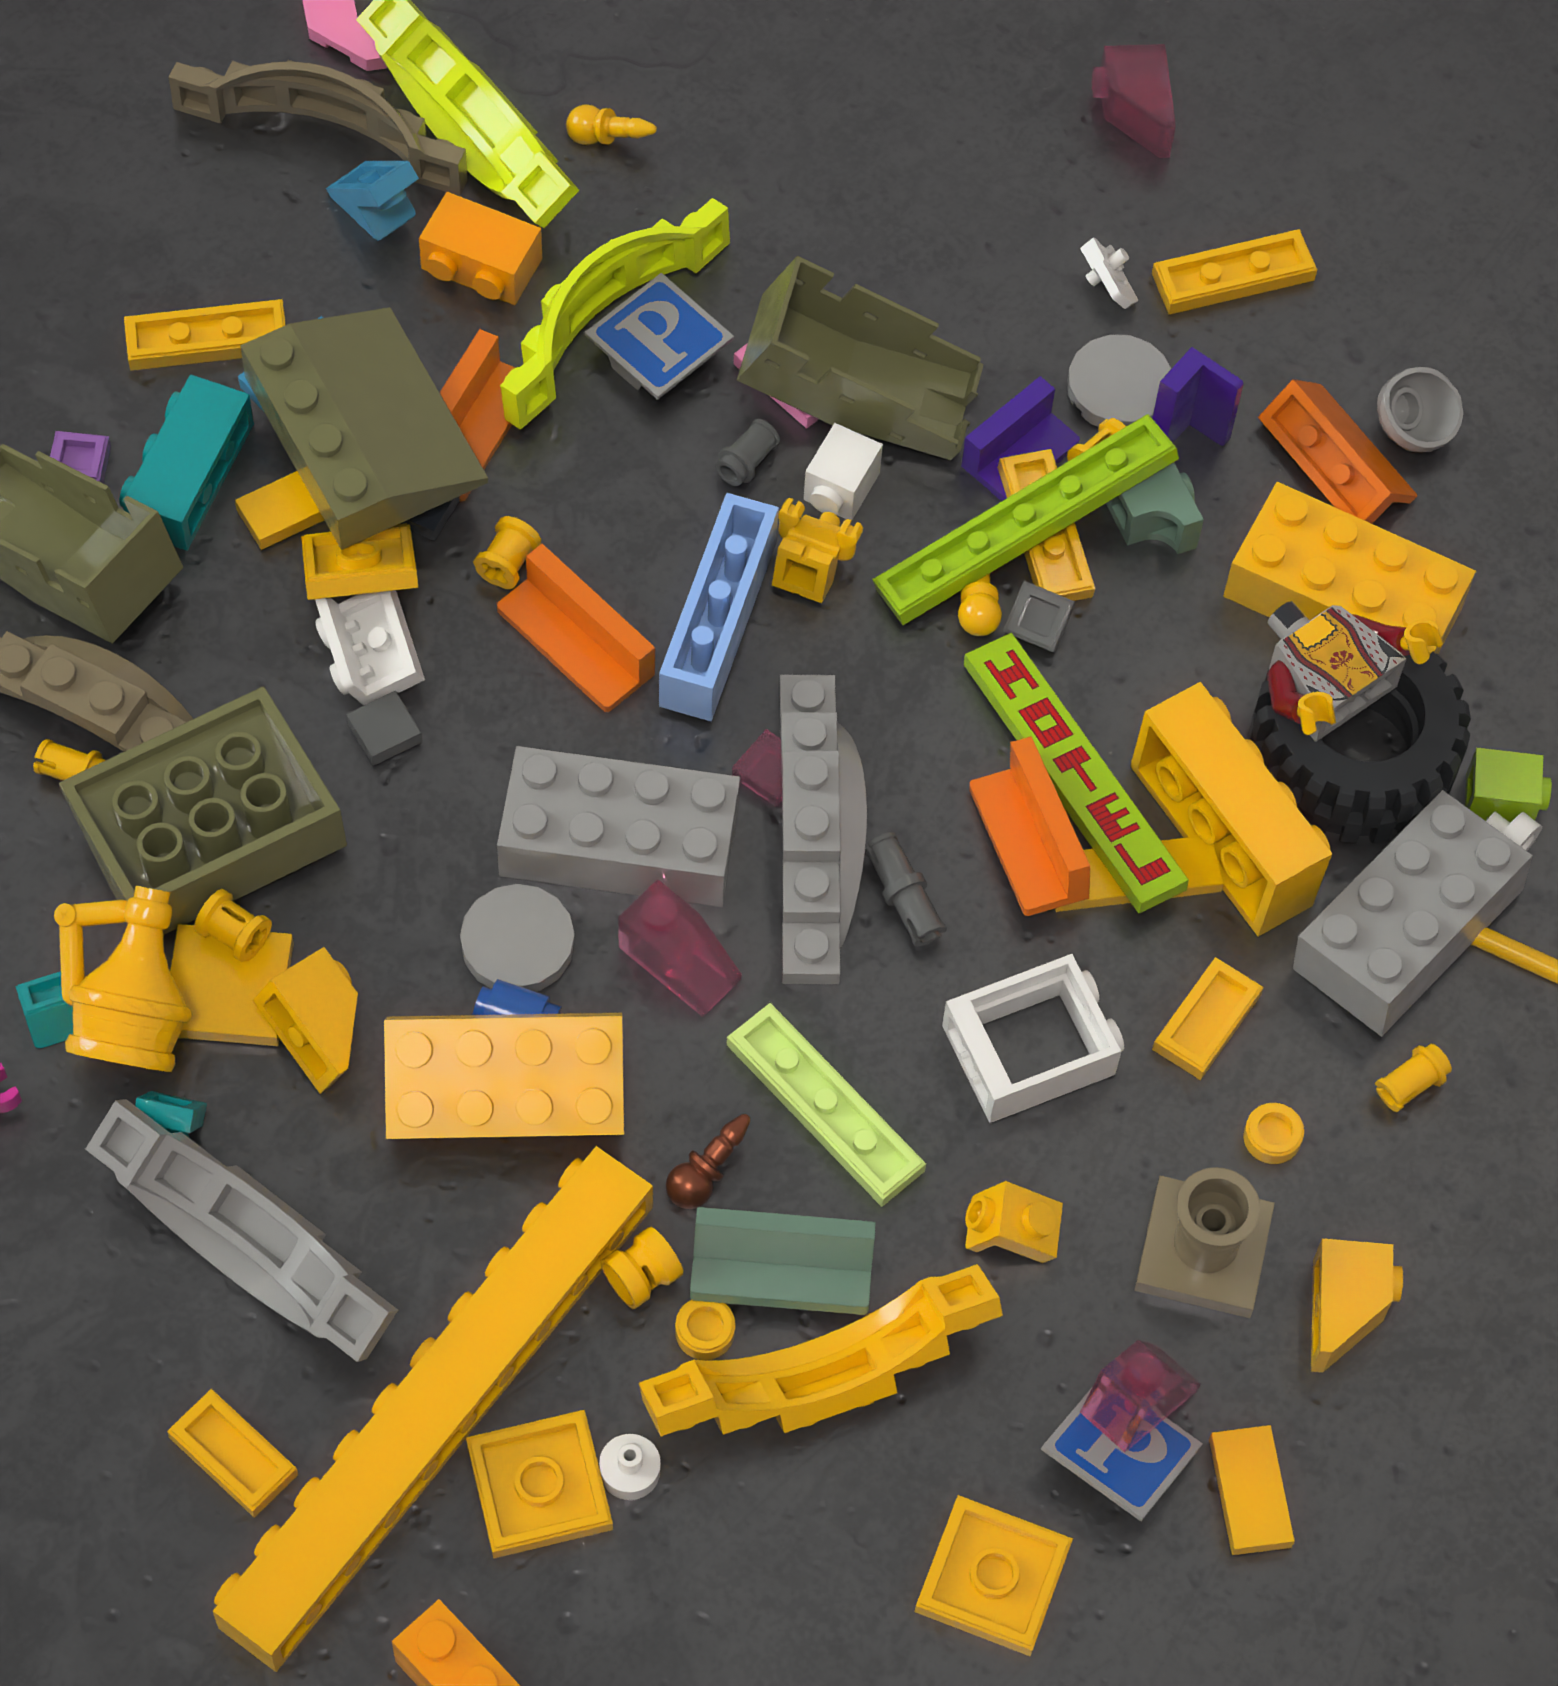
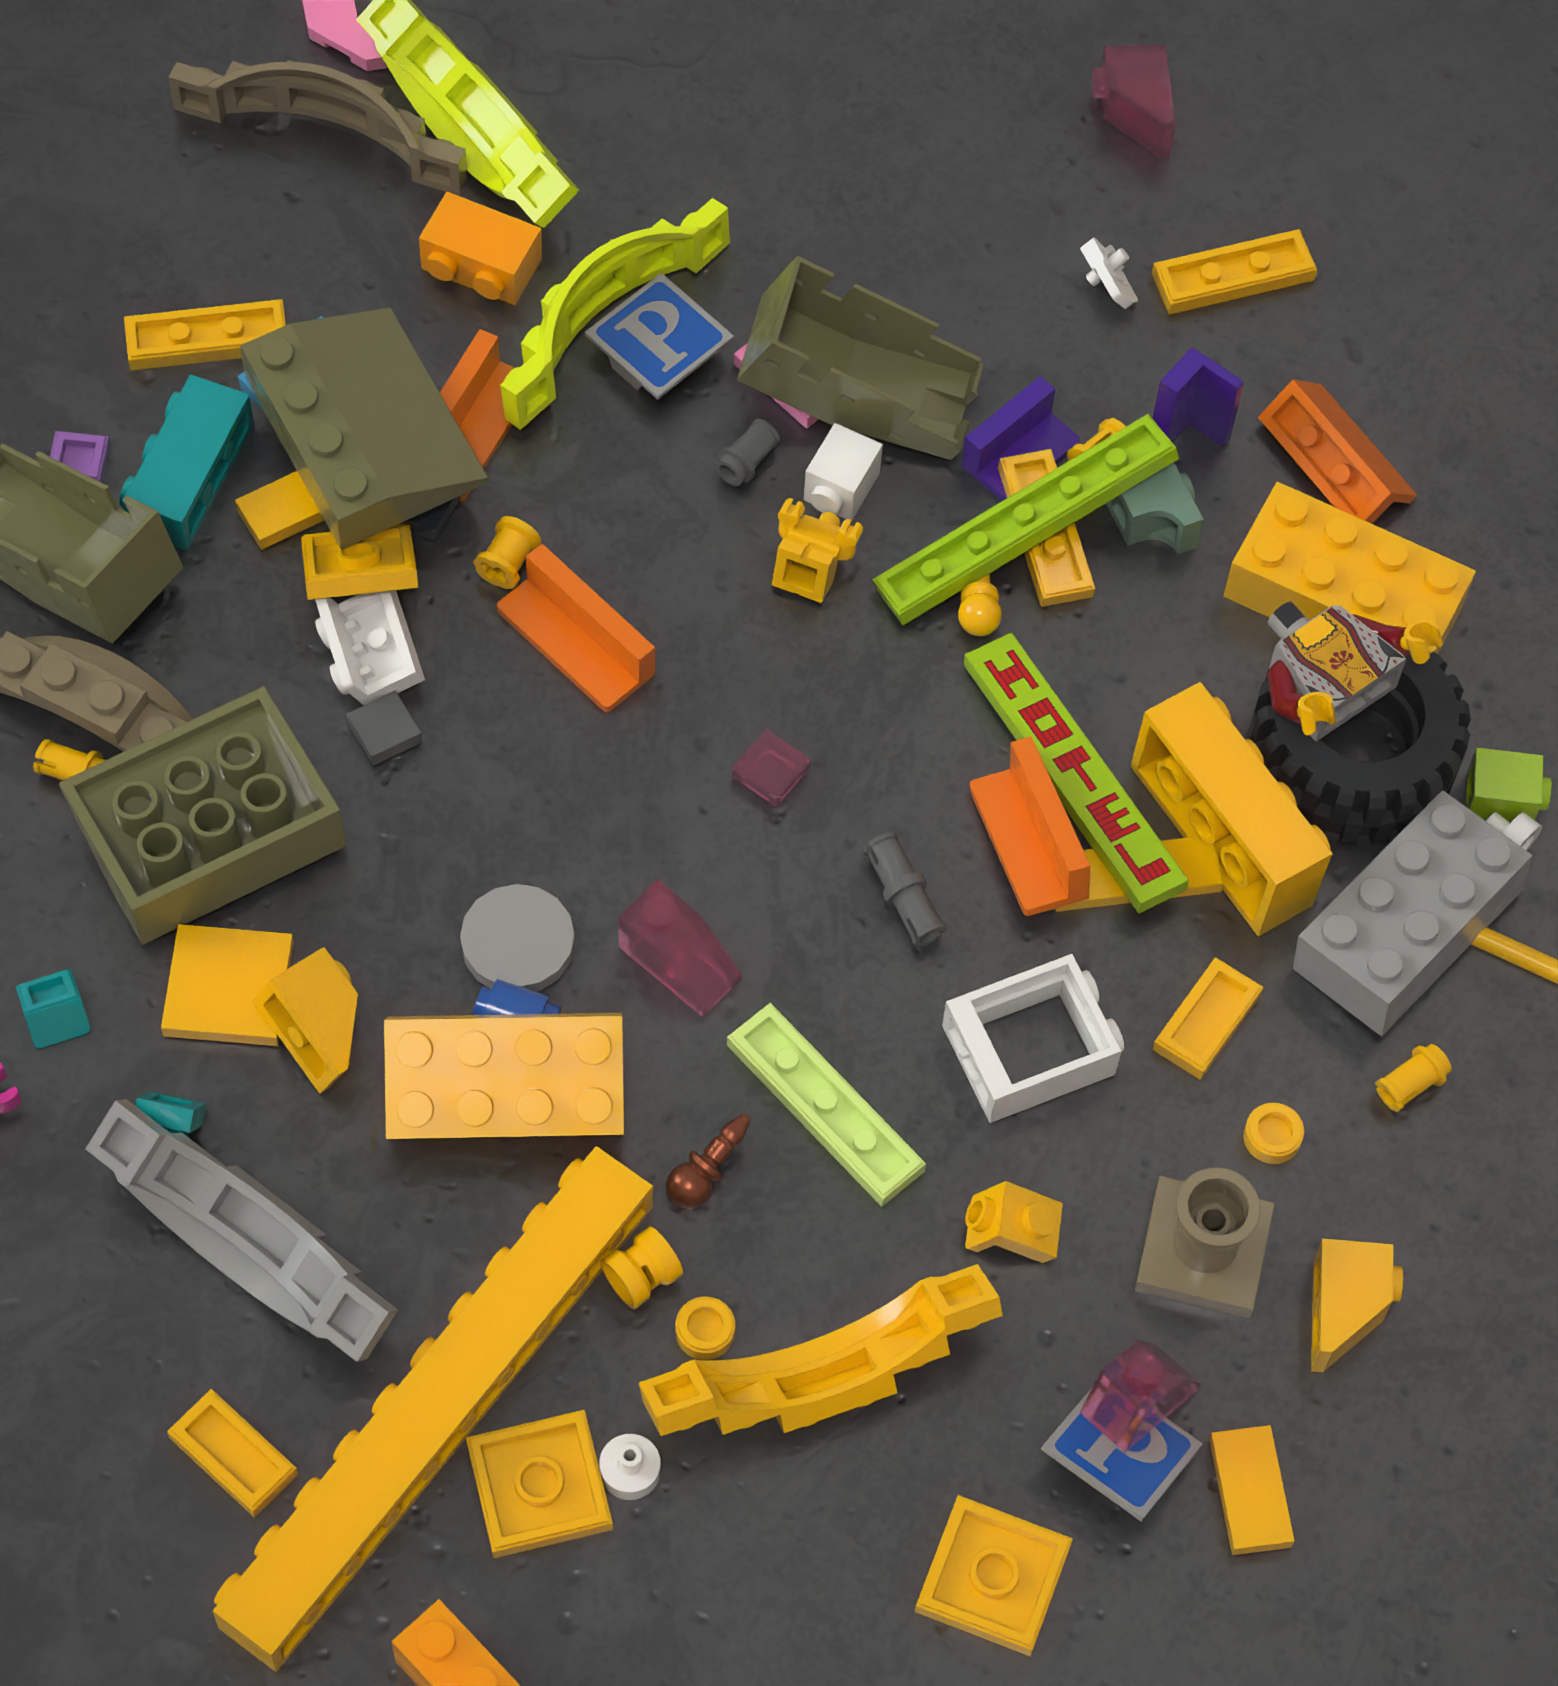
yellow piece [54,886,192,1072] -> none
yellow bush [194,889,272,962] -> none
dark azure slope [326,161,419,240] -> none
light grey brick [497,746,740,907] -> none
yellow bar [566,104,657,145] -> none
light blue brick [659,493,779,722] -> none
sand green panel [690,1207,876,1315] -> none
light grey piece [779,675,867,984] -> none
dark grey tile [1003,581,1076,653] -> none
light grey tile [1067,335,1171,427] -> none
light grey piece [1377,367,1464,452] -> none

